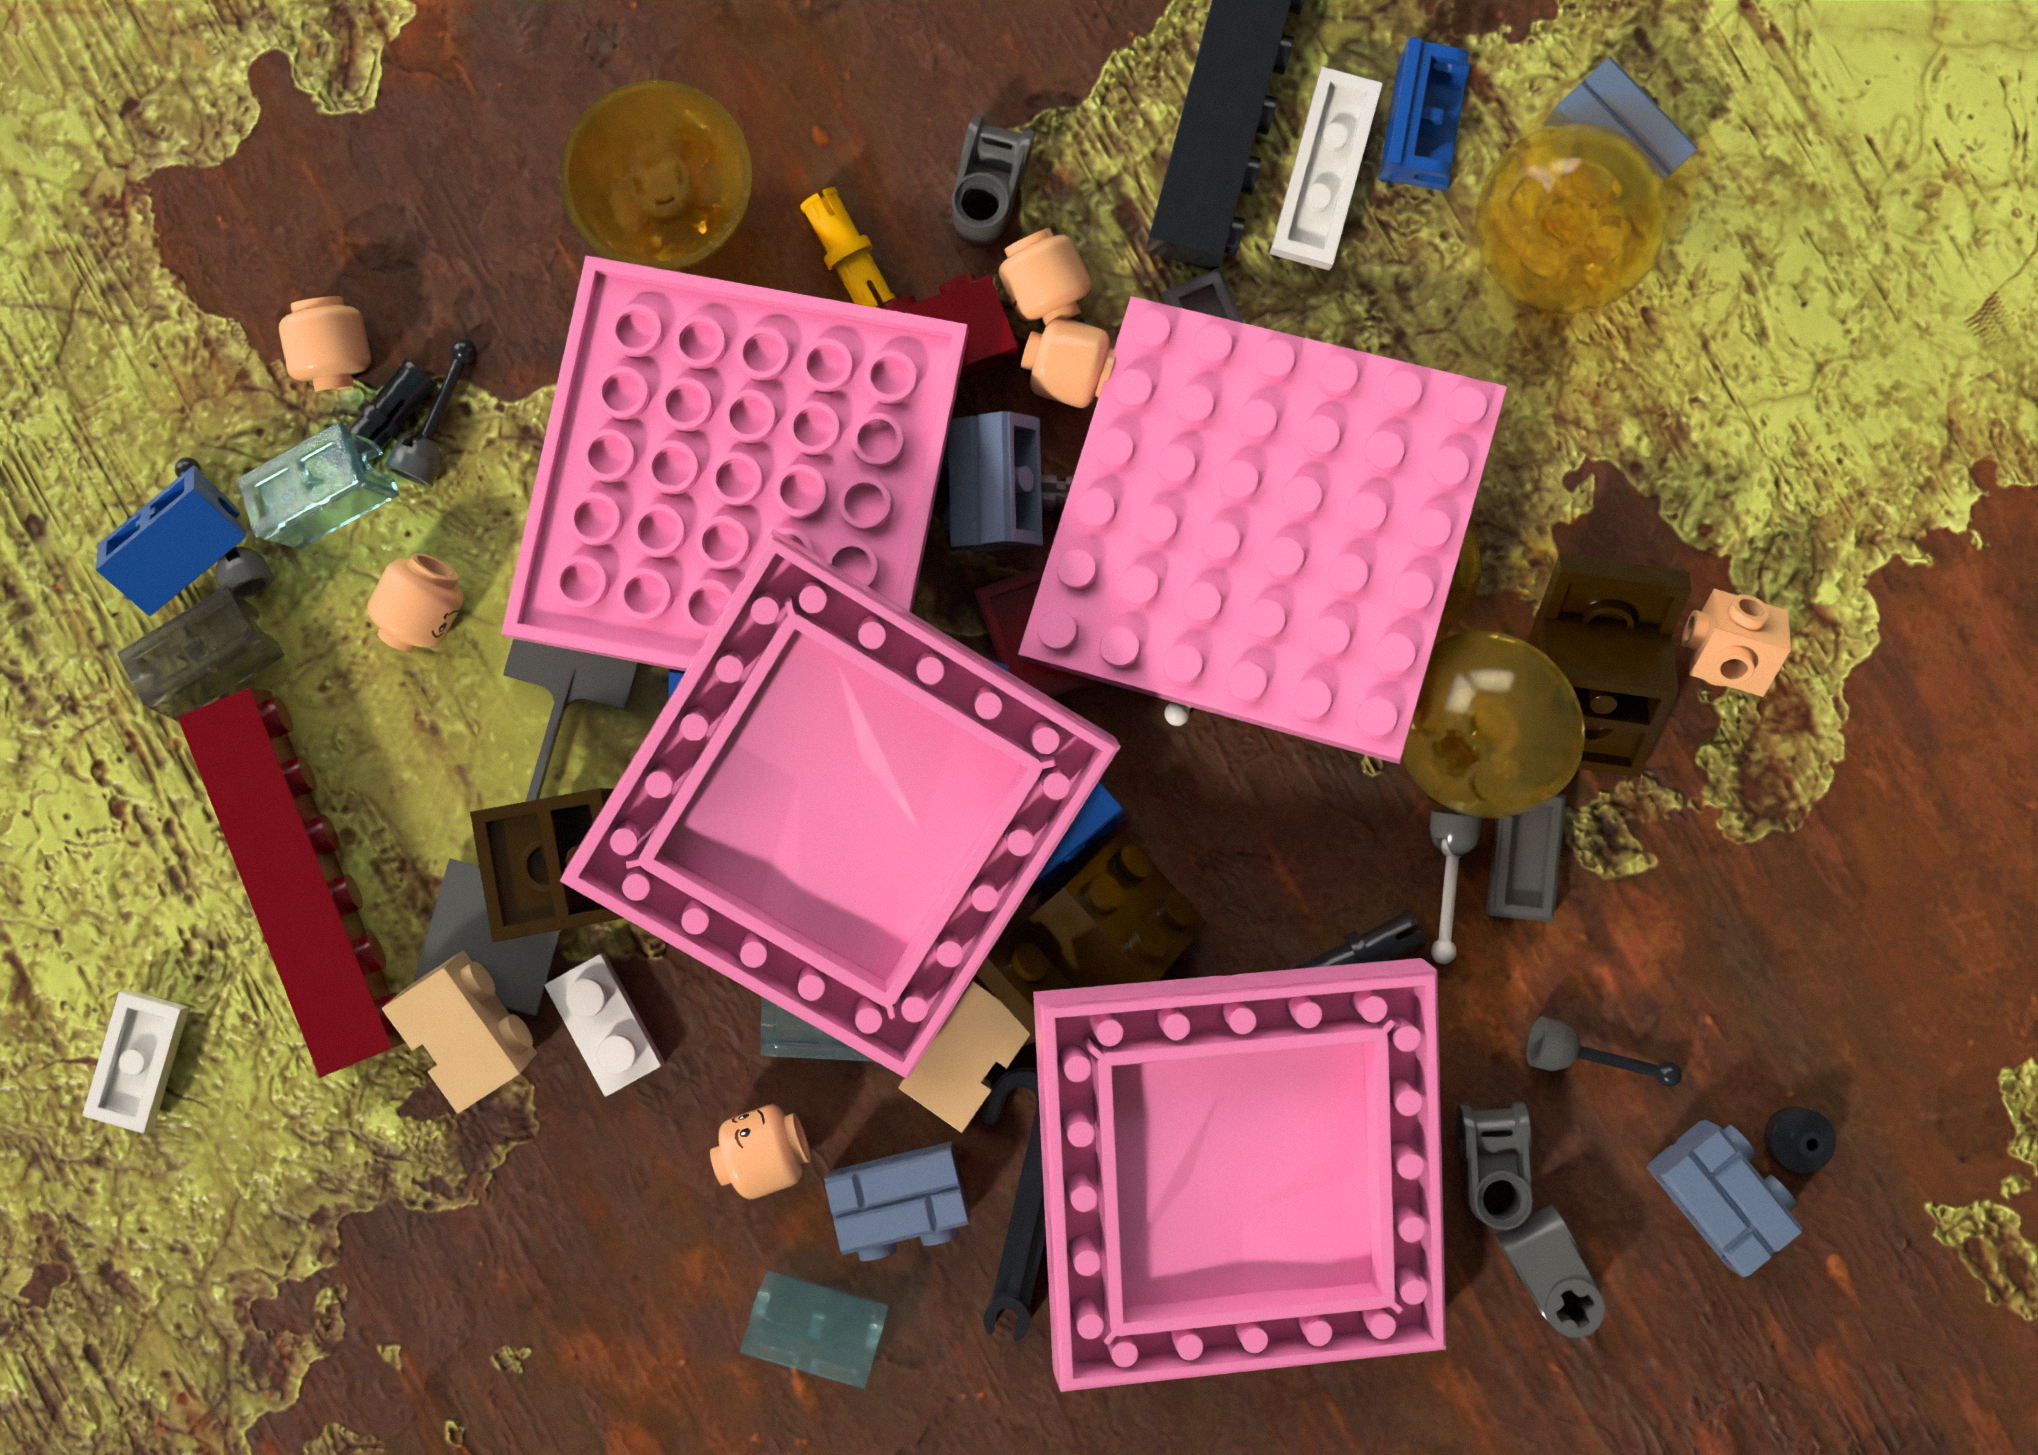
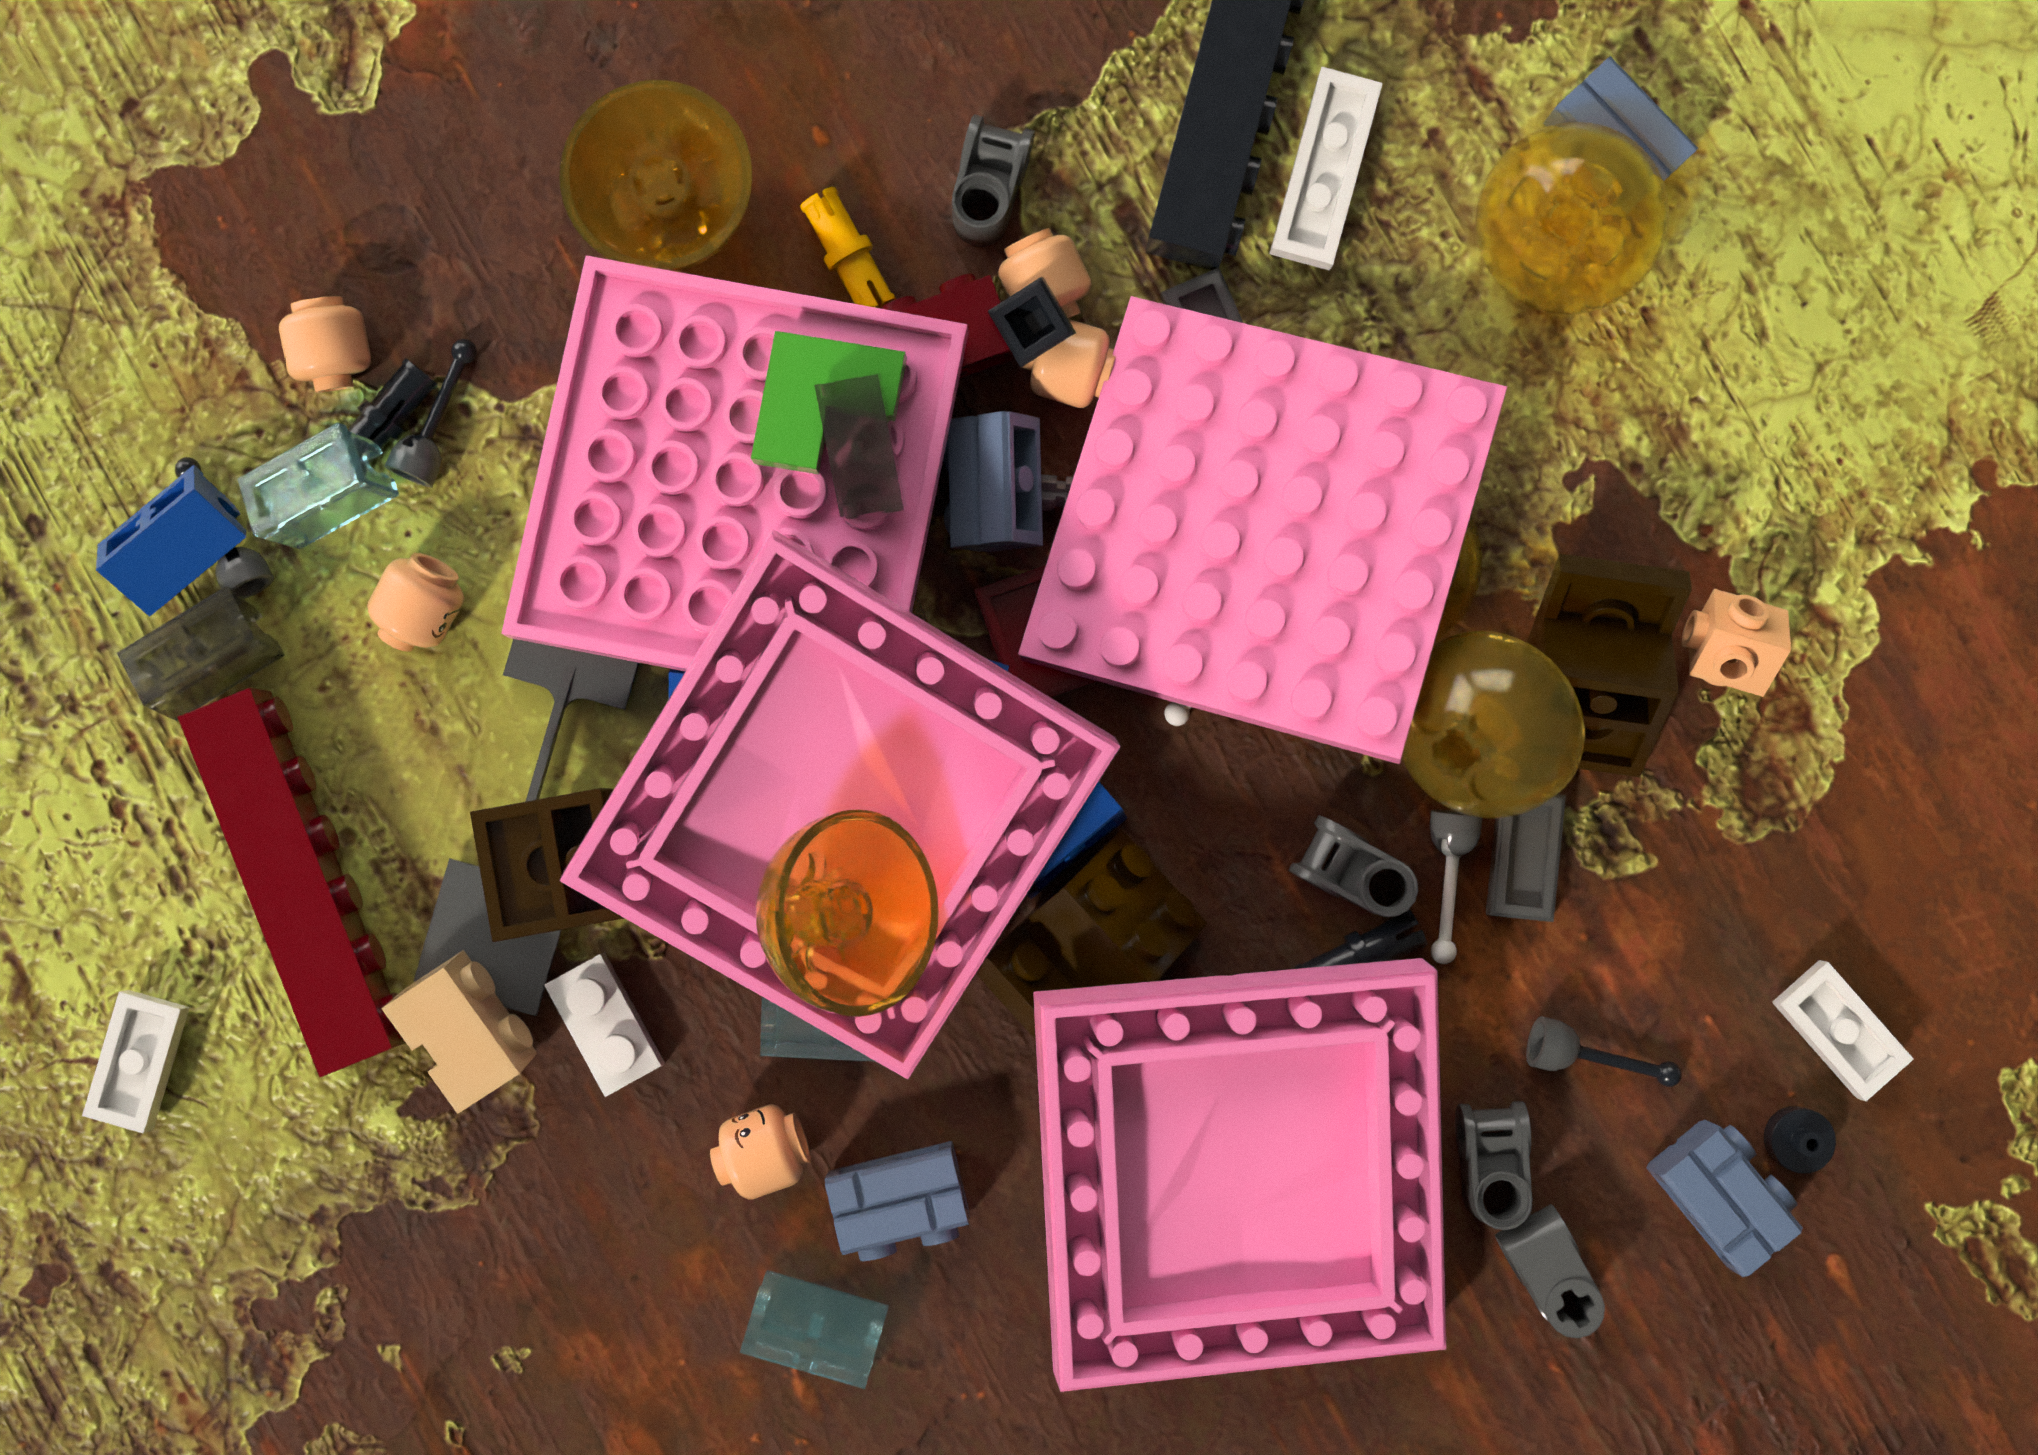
tan brick [898,977,1030,1133] -> none
black piece [982,1066,1046,1342] -> none
blue hinge [1378,37,1470,191] -> none
none -> bright green tile [751,331,907,475]
none -> clear yellow piece [755,809,939,1017]
none -> clear smoke hinge [814,372,906,519]
none -> black slope [987,277,1076,367]
none -> dark grey piece [1288,815,1418,917]
none -> white plate [1772,960,1914,1101]

